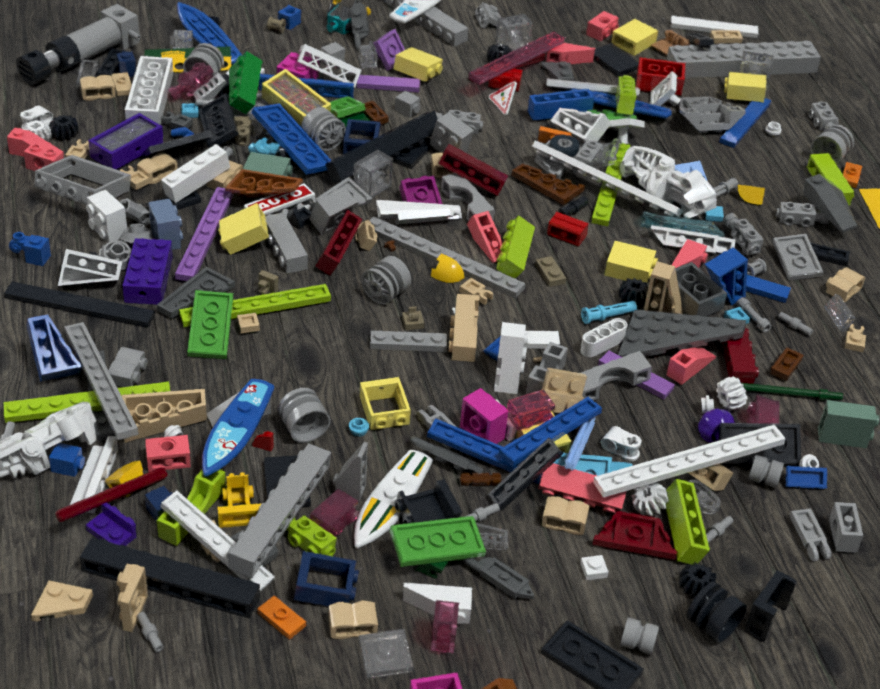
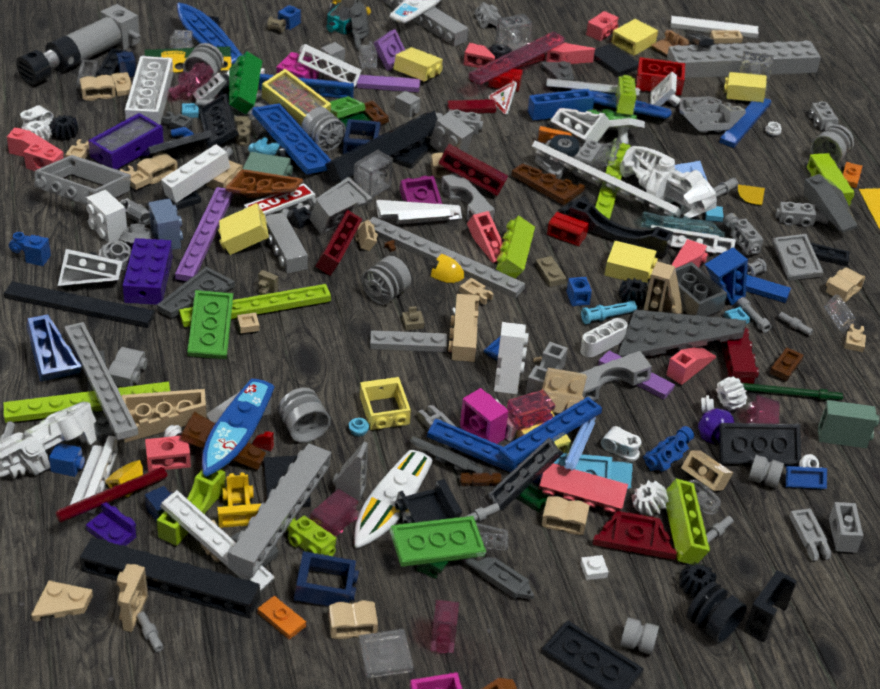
white slope [403,583,472,624] -> none
white tile [523,331,560,349] -> none
white plate [593,425,786,498] -> none
none -> reddish brown wing [180,411,266,470]
none -> dark red tile [447,99,497,114]
none -> coral slope [464,43,495,69]
none -> dark green tile [516,484,551,513]
none -> blue brick [566,277,592,306]
none -> black arch [569,198,674,258]
none -> blue brick [643,426,694,471]

